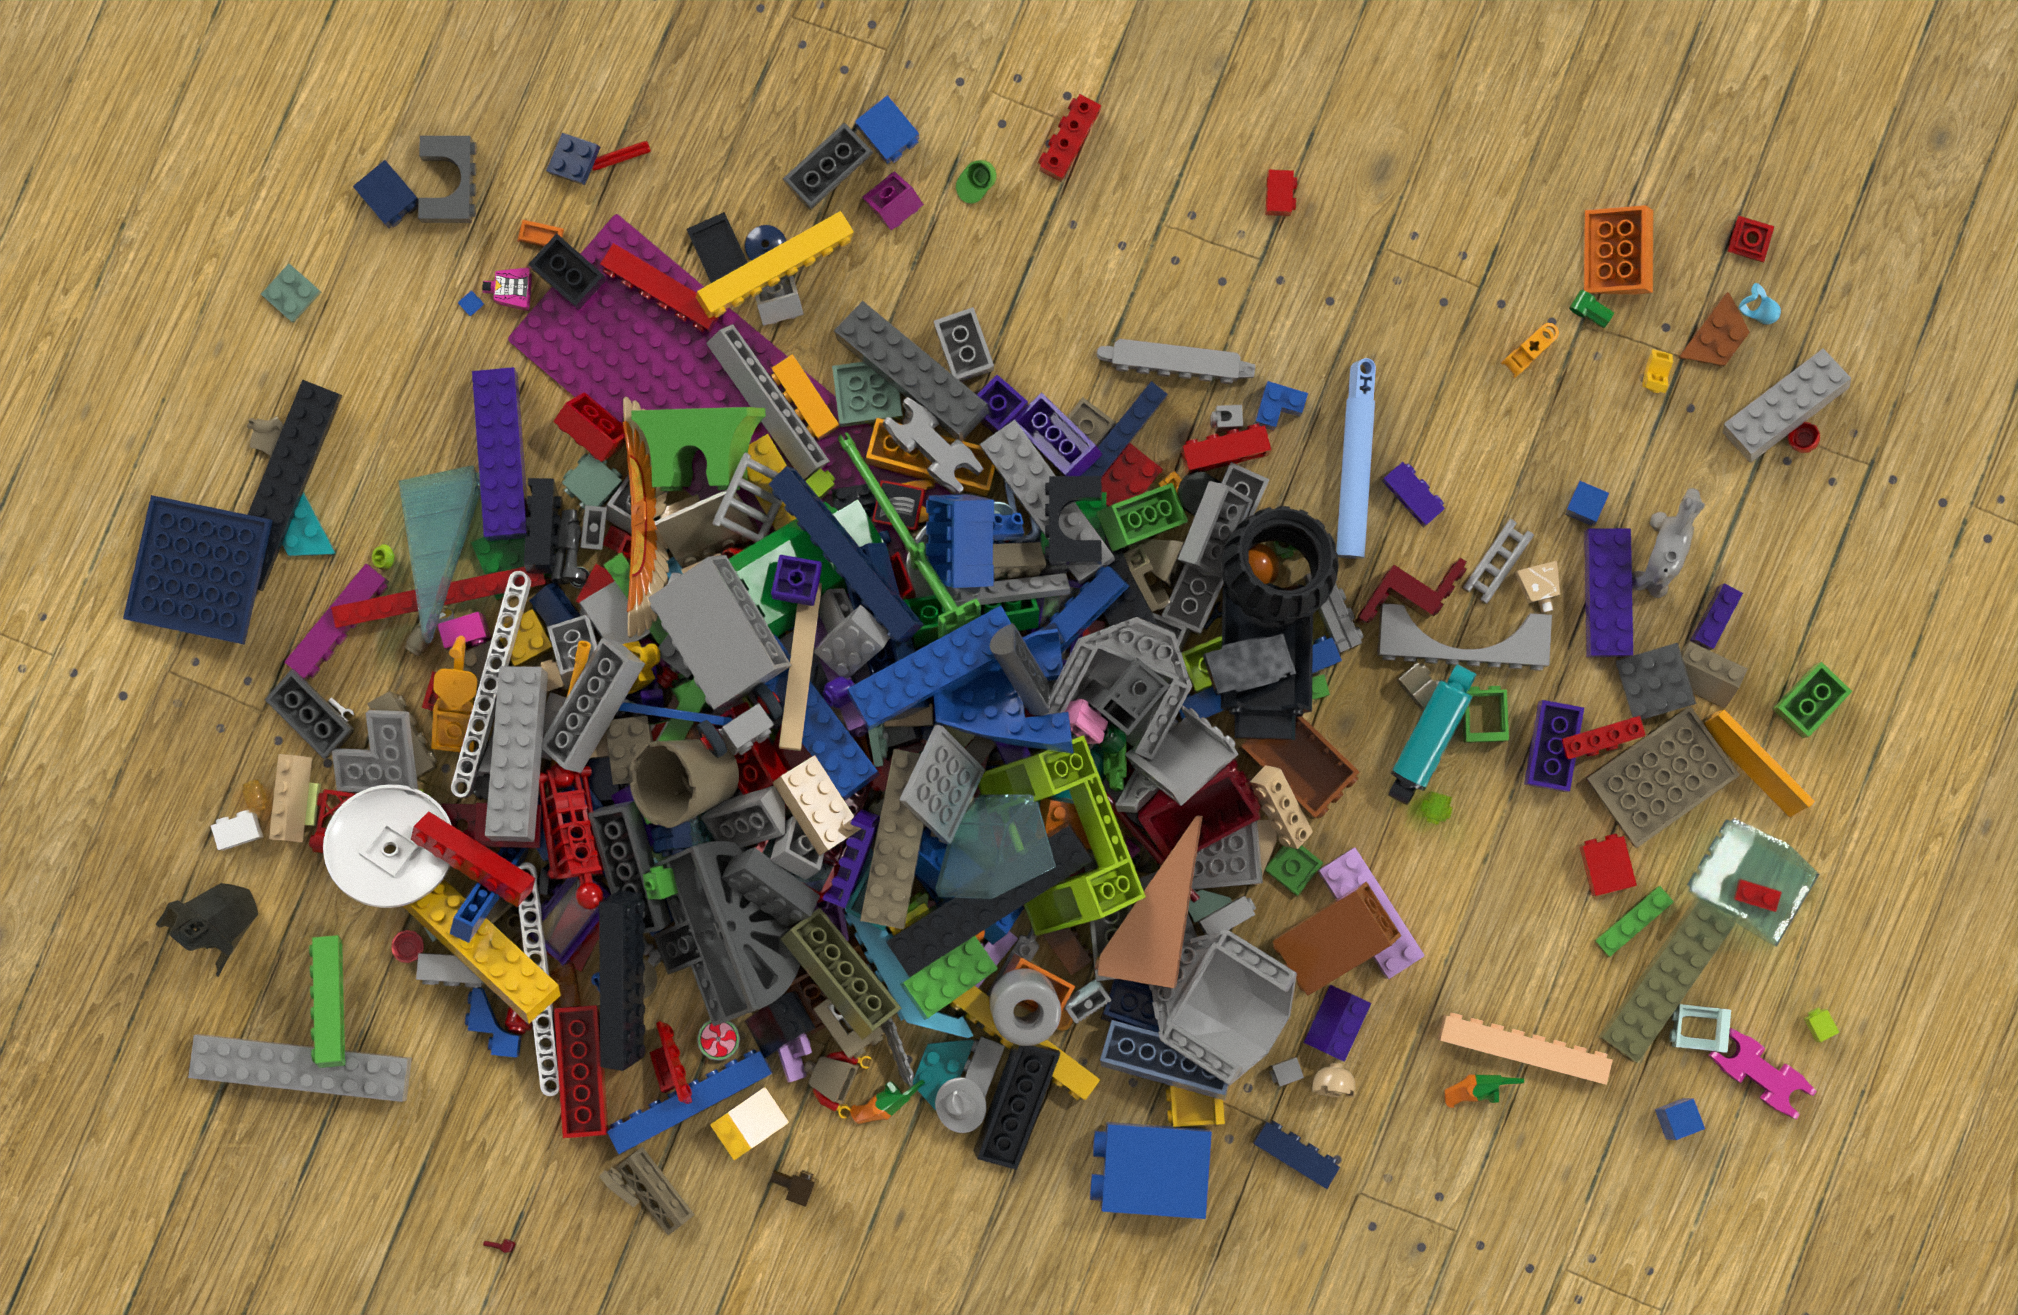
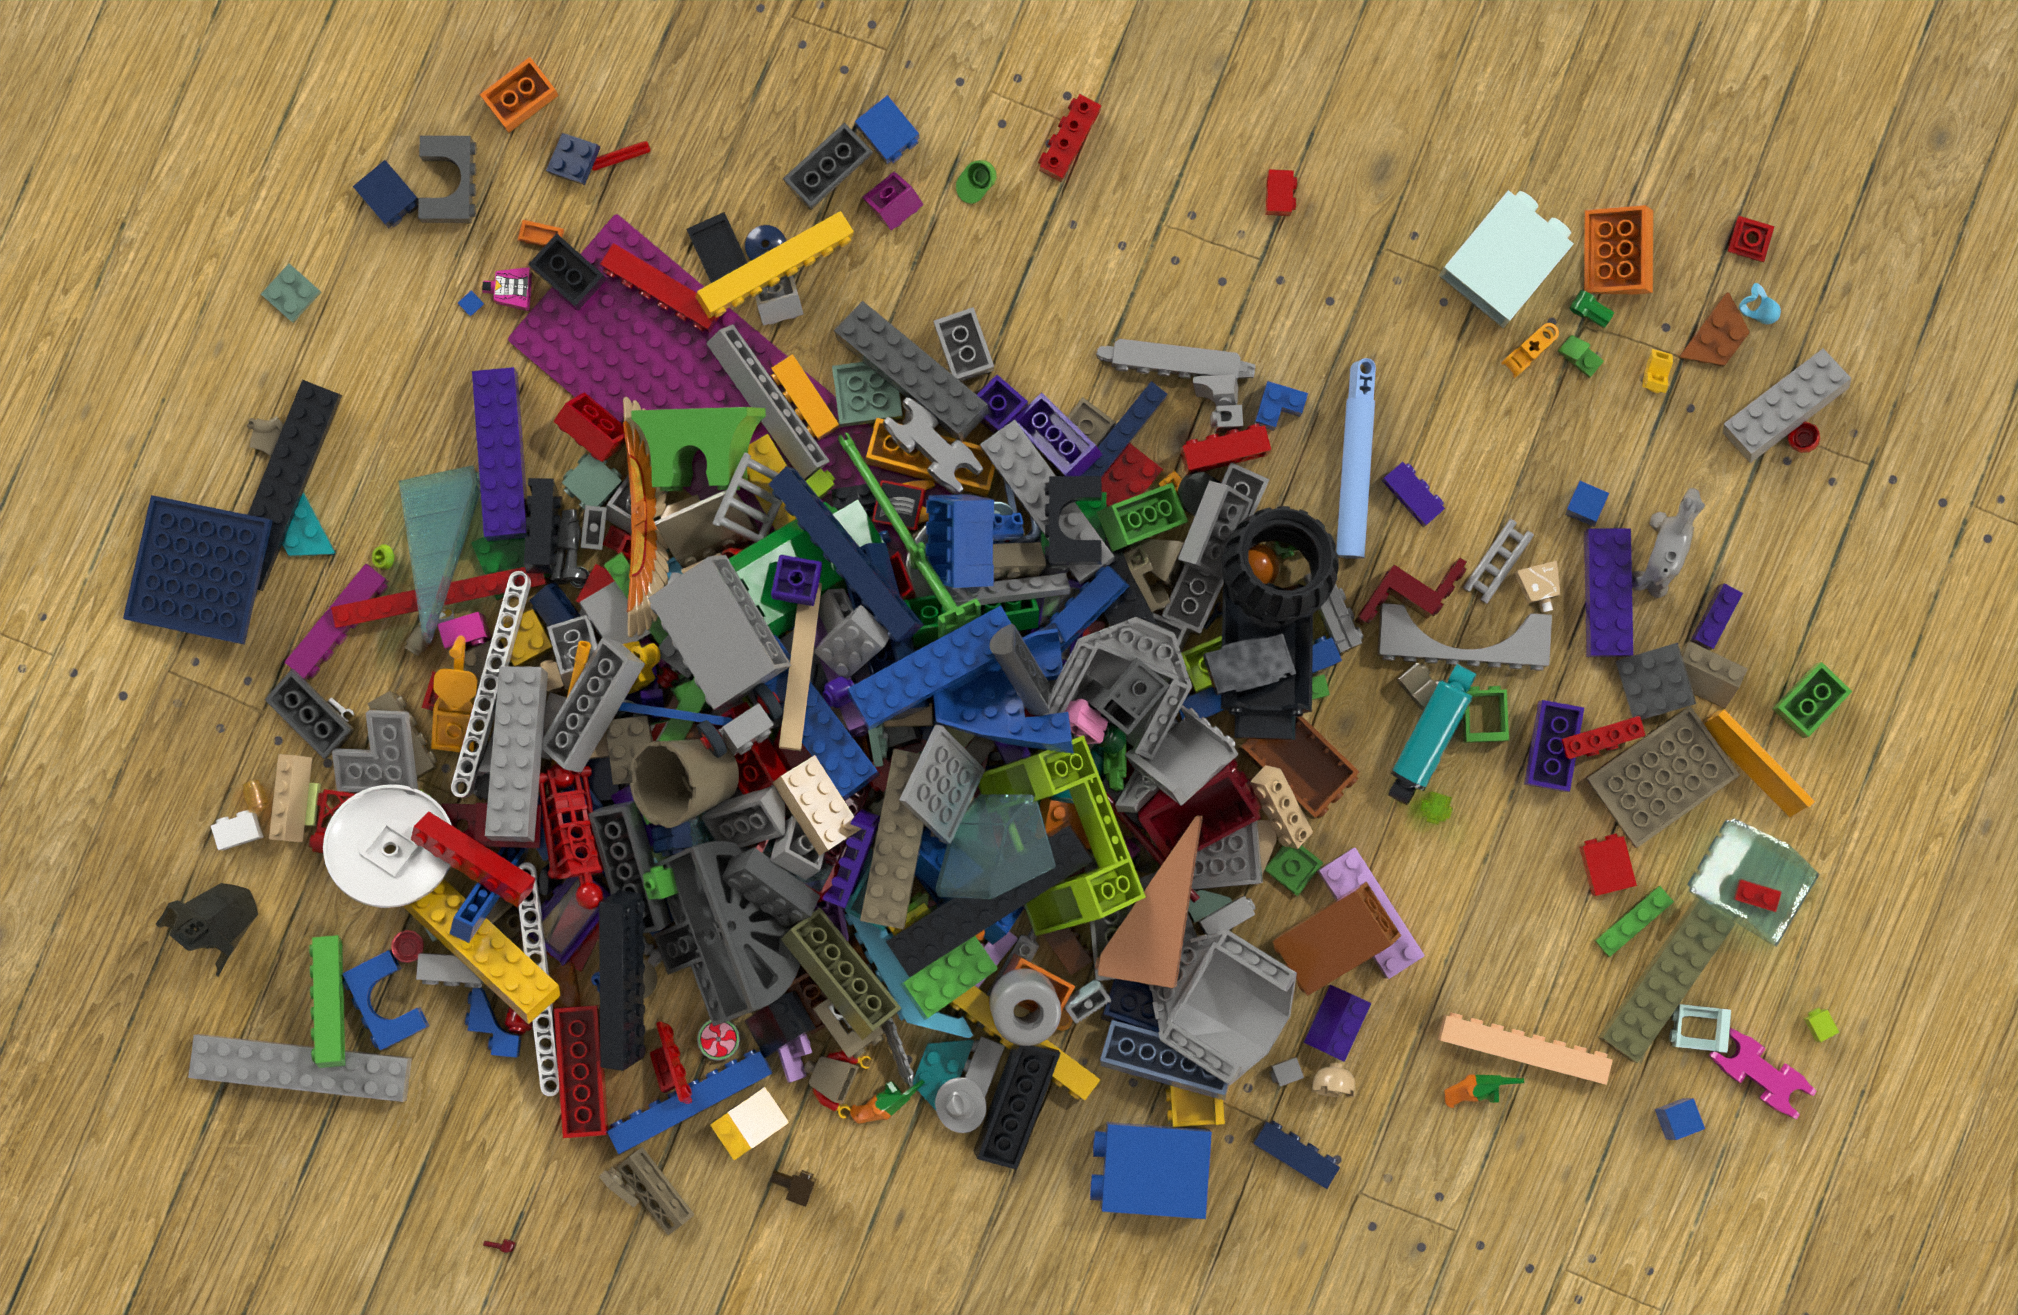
none -> blue arch [342,950,430,1050]
none -> orange brick [480,57,559,133]
none -> light grey arch [1193,374,1239,406]
none -> light aqua brick [1439,190,1574,328]
none -> bright green slope [1558,335,1604,378]

